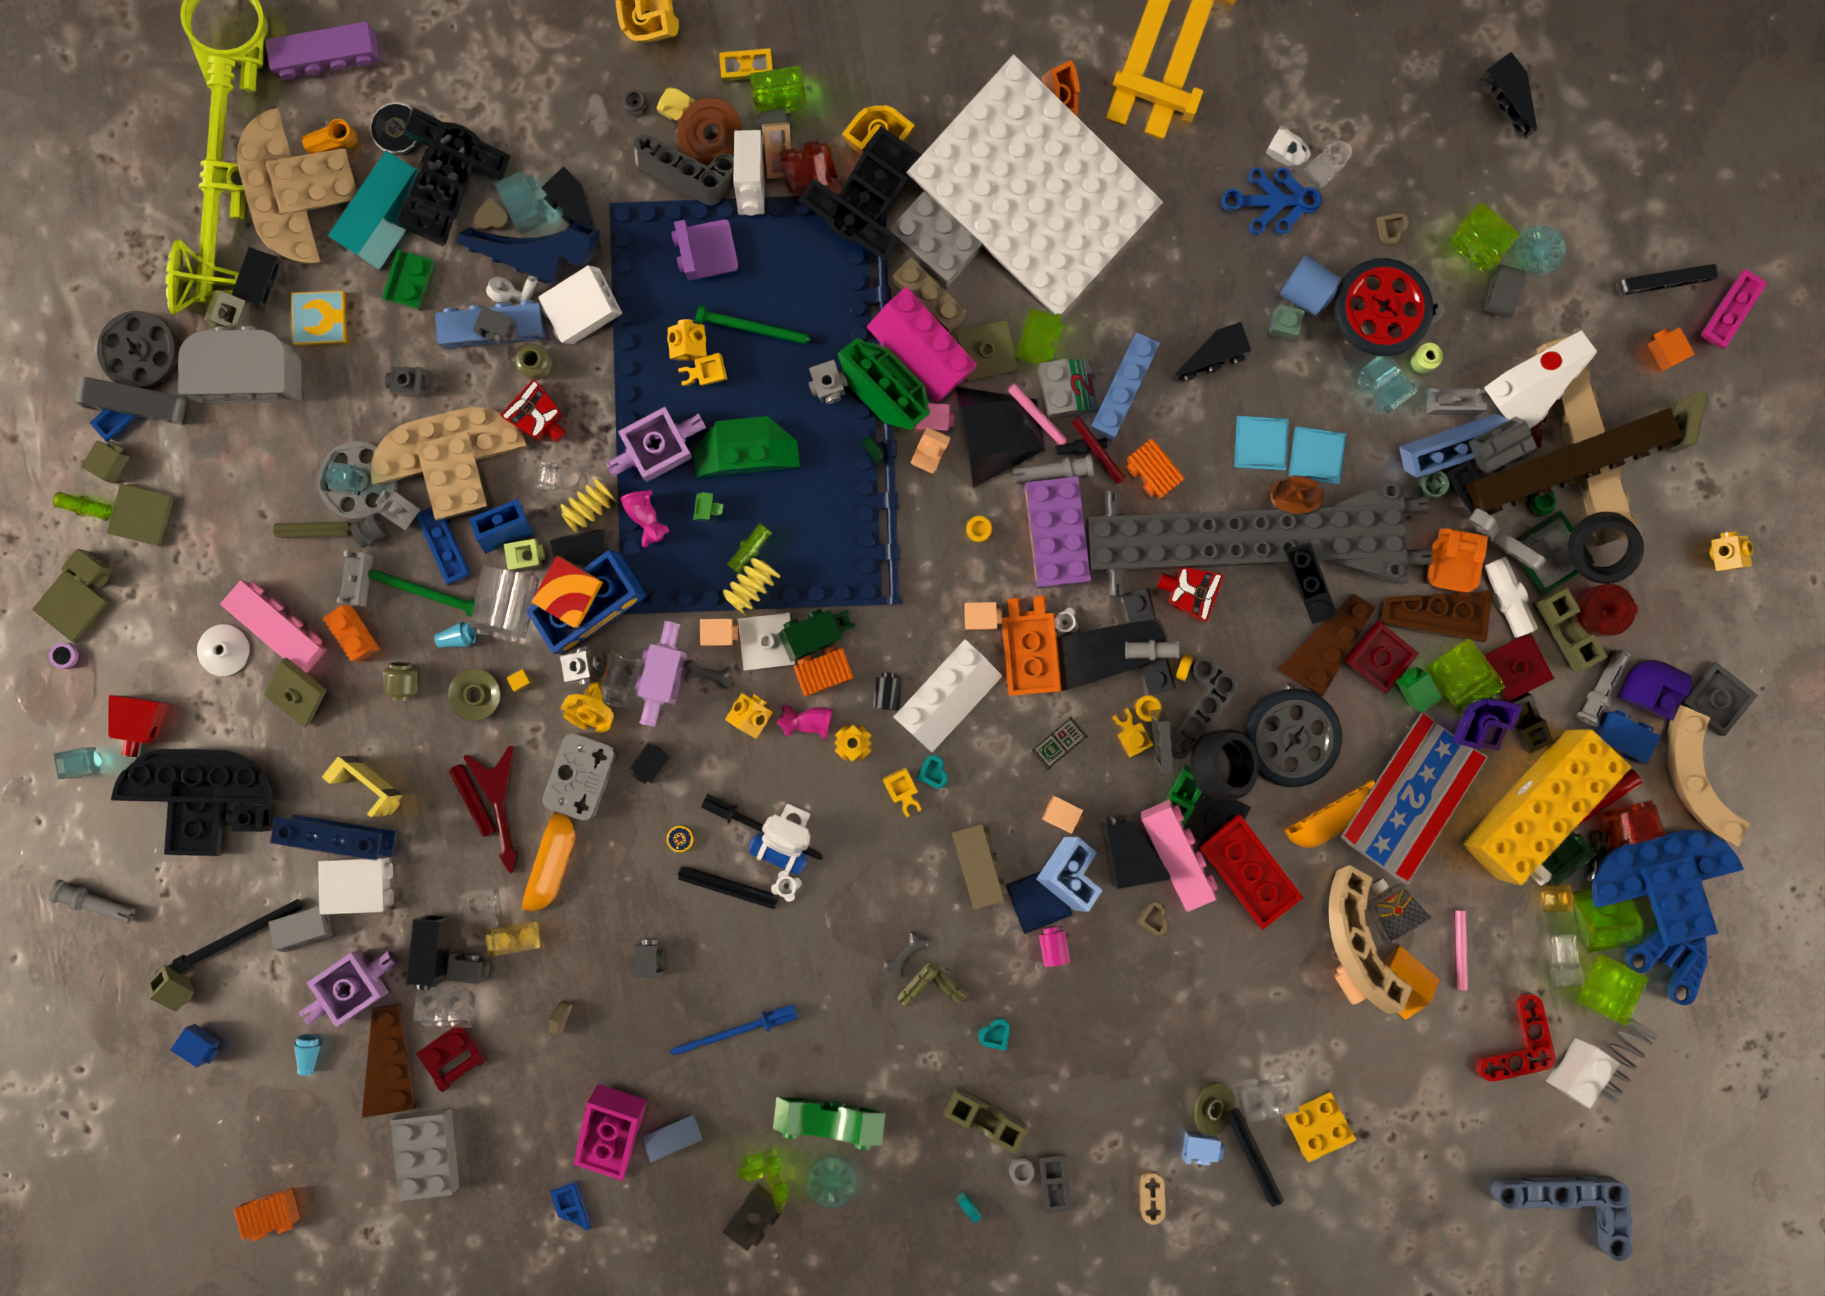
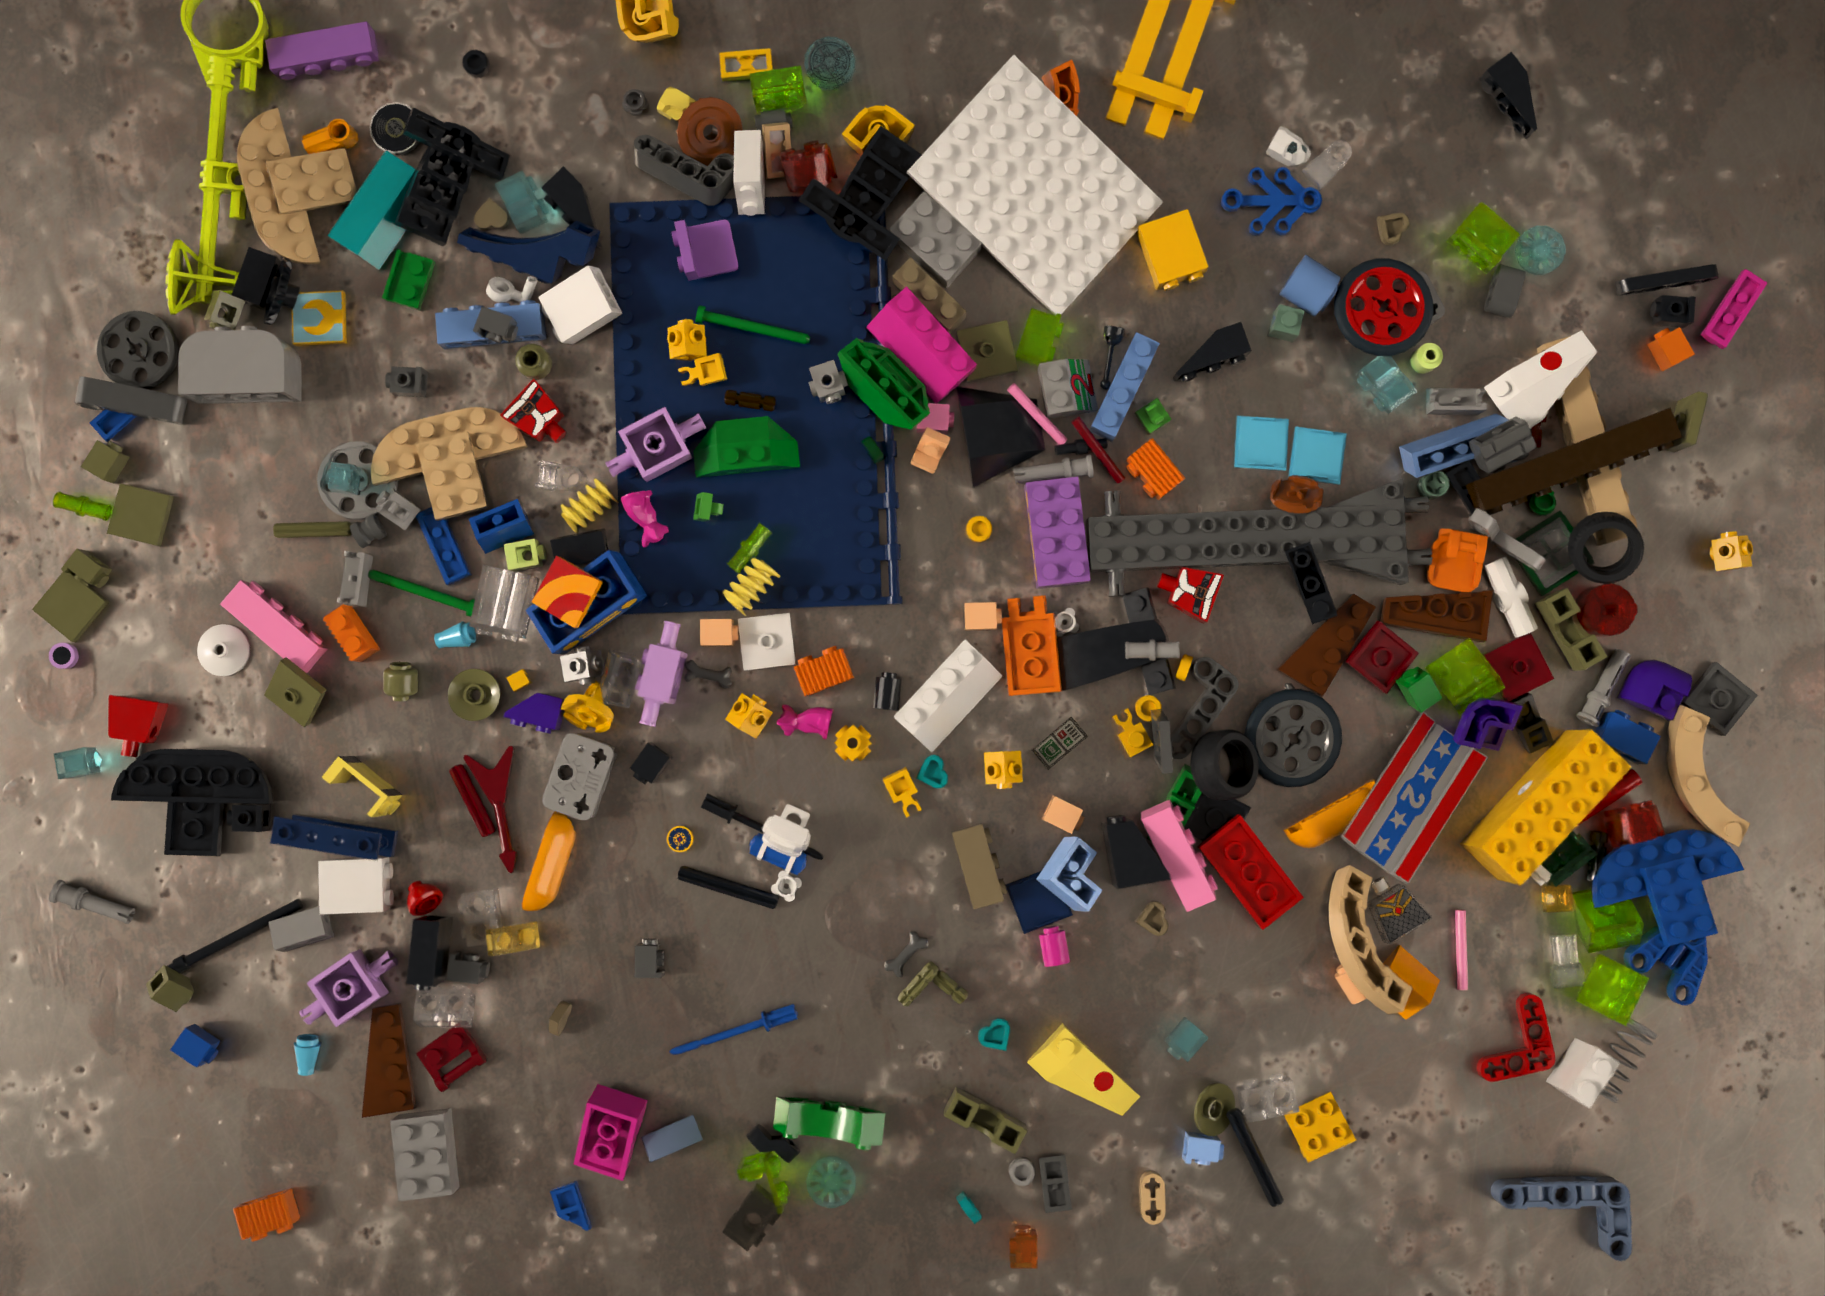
dark green brick [778,609,856,662] -> none
none -> black gear [263,258,300,325]
none -> red brick [407,881,443,916]
none -> black tile [462,50,490,78]
none -> dark purple slope [504,693,564,734]
none -> dark brown axle [724,390,776,412]
none -> black piece [746,1124,800,1163]
none -> clear light blue tile [804,37,856,90]
none -> yellow brick [984,751,1023,789]
none -> clear orange brick [1009,1225,1037,1268]
none -> light yellow wedge [1027,1023,1140,1116]
none -> black hinge [1100,326,1125,389]
none -> bright green tile [1135,398,1171,435]
none -> yellow brick [1136,209,1209,291]
none -> clear light blue brick [1164,1017,1208,1062]
none -> black brick [1650,295,1696,328]

